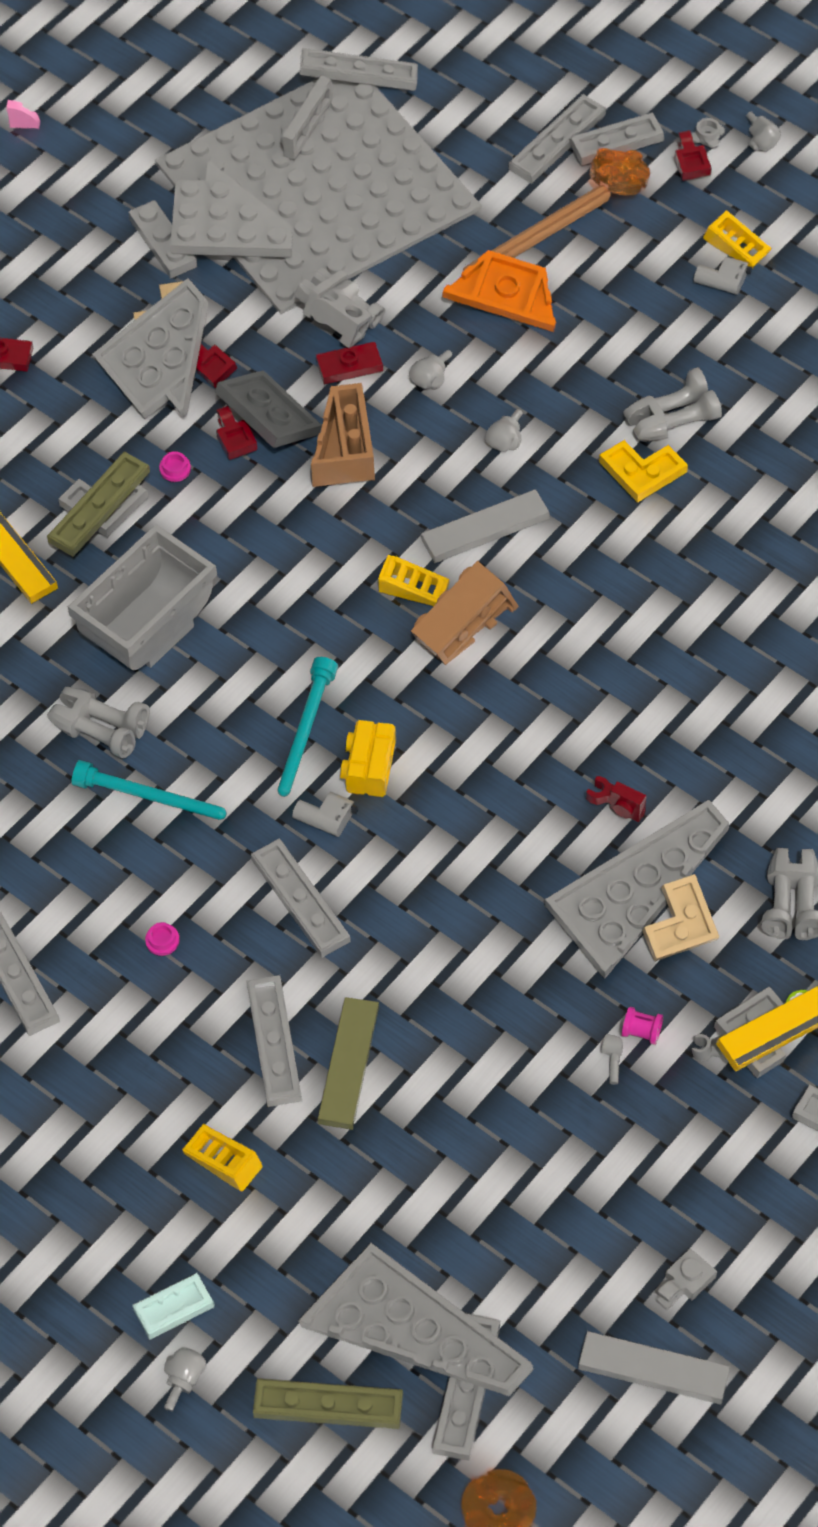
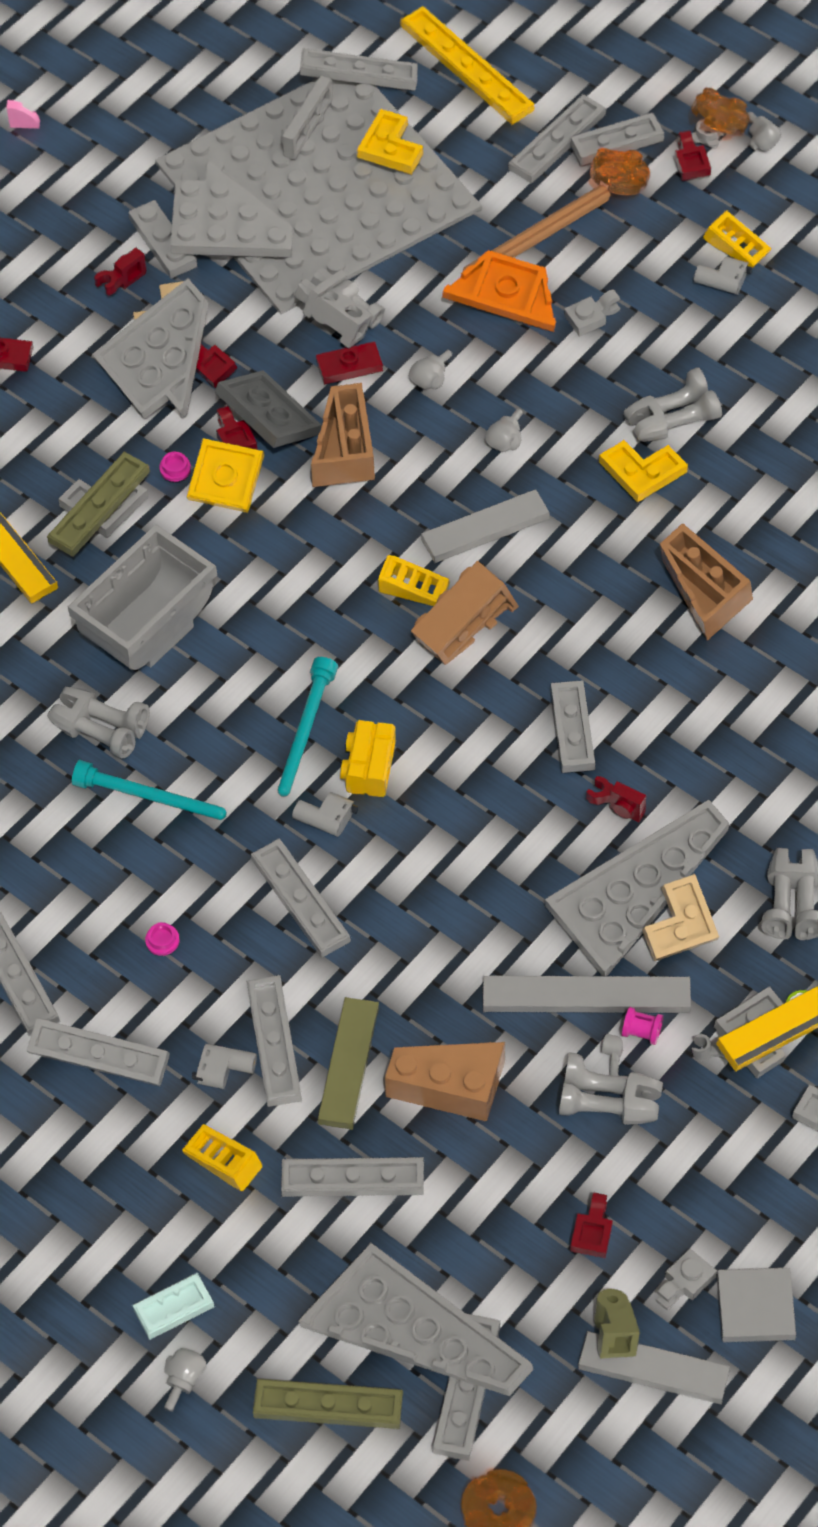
none -> light grey plate [27,1018,170,1087]
none -> dark red plate [94,247,147,296]
none -> yellow tile [186,438,265,513]
none -> light grey piece [192,1044,257,1089]
none -> light grey tile [282,1157,424,1197]
none -> yellow plate [357,109,423,175]
none -> medium nougat wedge [385,1042,505,1121]
none -> yellow tile [401,6,534,125]
none -> light grey tile [483,976,691,1013]
none -> light grey plate [551,680,595,773]
none -> light grey piece [559,1052,663,1125]
none -> light grey plate [564,290,620,337]
none -> dark red plate [571,1192,613,1258]
none -> olive leg [594,1288,640,1359]
none -> medium nougat wedge [660,523,753,641]
none -> clear orange plate [691,87,750,135]
none -> light grey tile [717,1268,796,1342]

